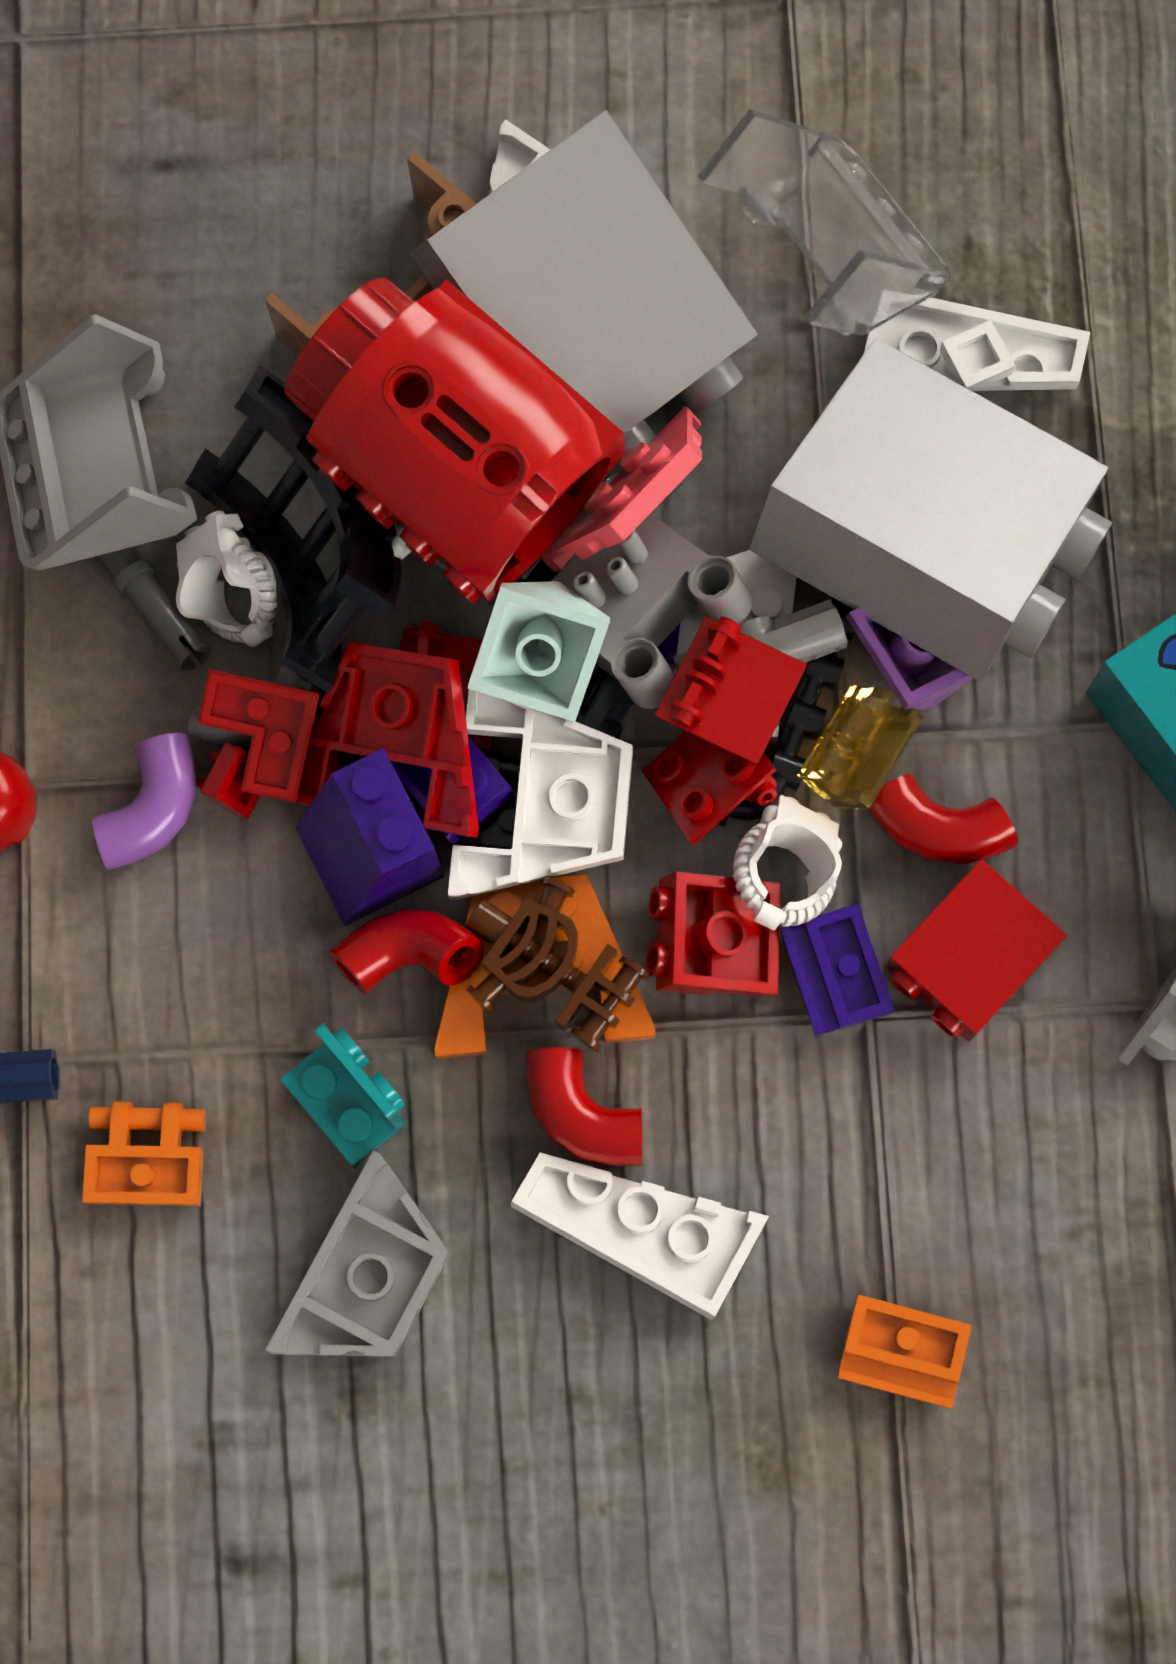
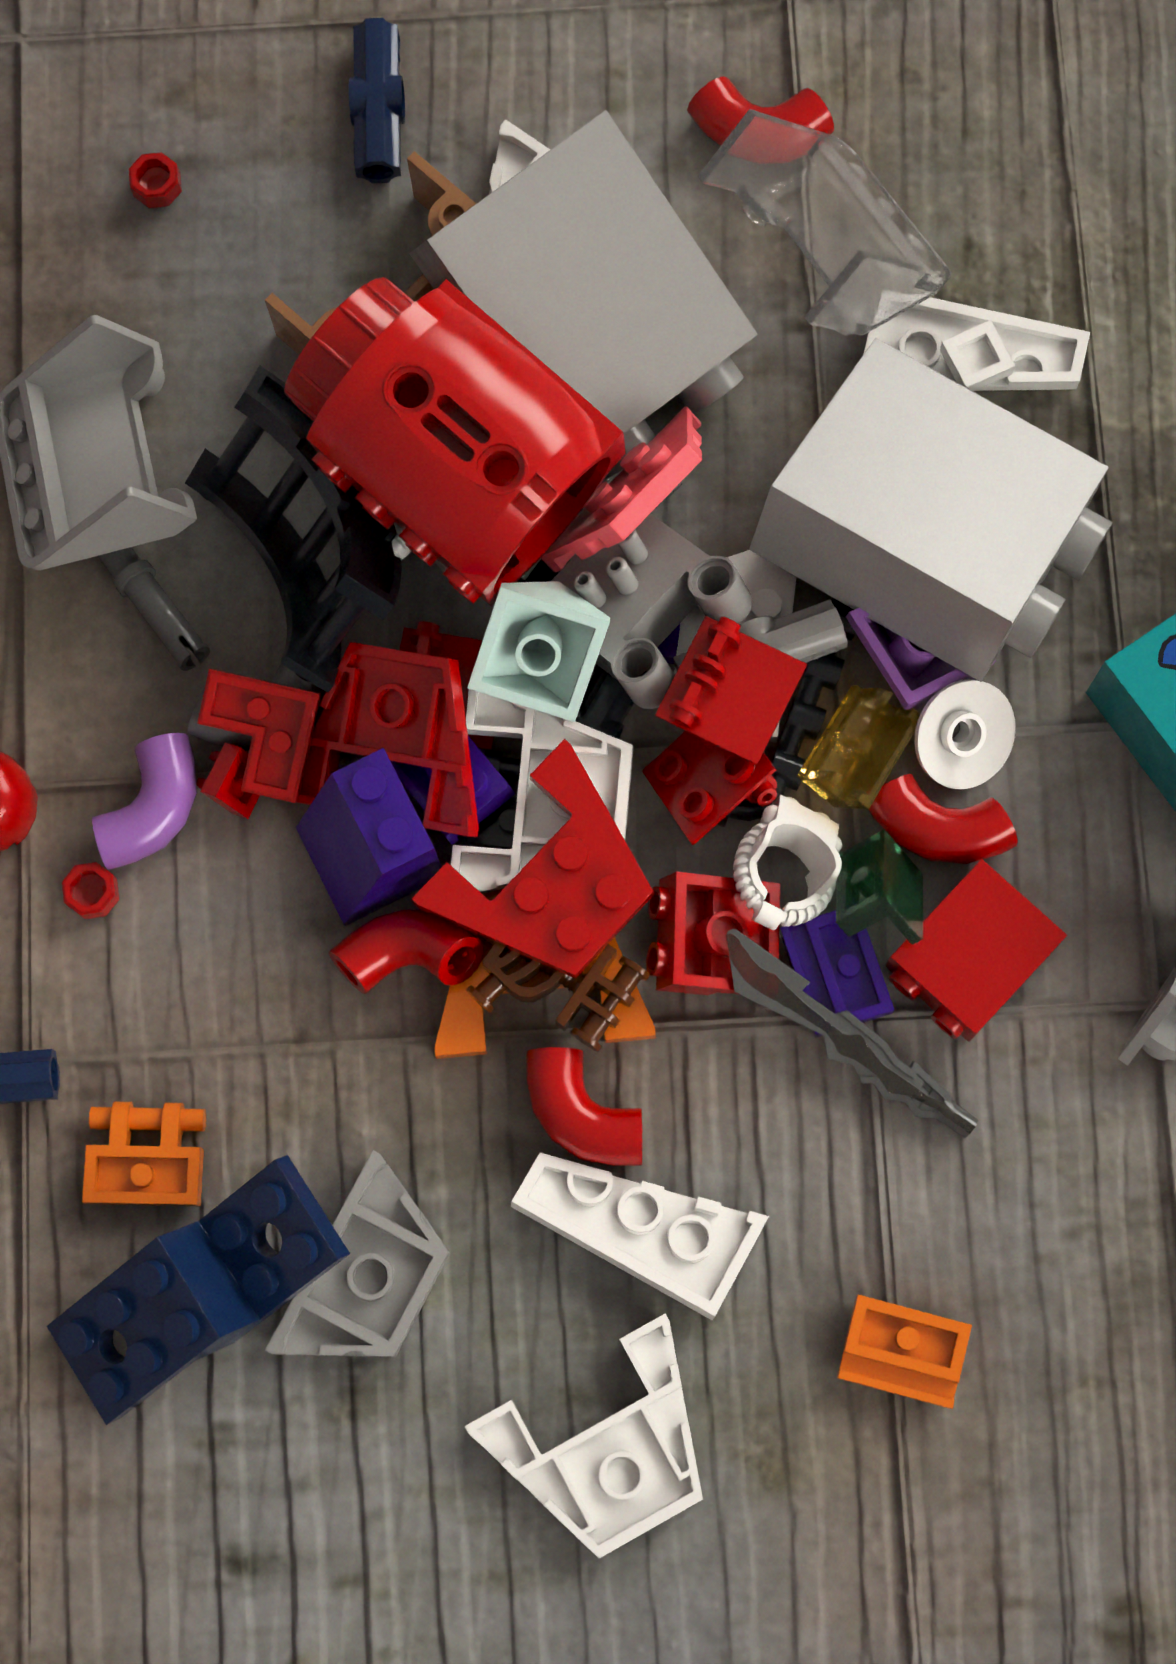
white piece [176,511,277,647] -> none
teal bracket [280,1023,407,1169] -> none
none -> dark blue bracket [46,1155,350,1425]
none -> red tile [62,862,119,919]
none -> red tile [129,152,182,208]
none -> dark blue piece [349,18,405,183]
none -> red wing [411,739,654,979]
none -> white wing [465,1314,703,1558]
none -> red cylinder [687,76,834,160]
none -> dark grey sword [726,929,978,1138]
none -> clear green panel [836,829,923,945]
none -> white dish [914,679,1016,789]

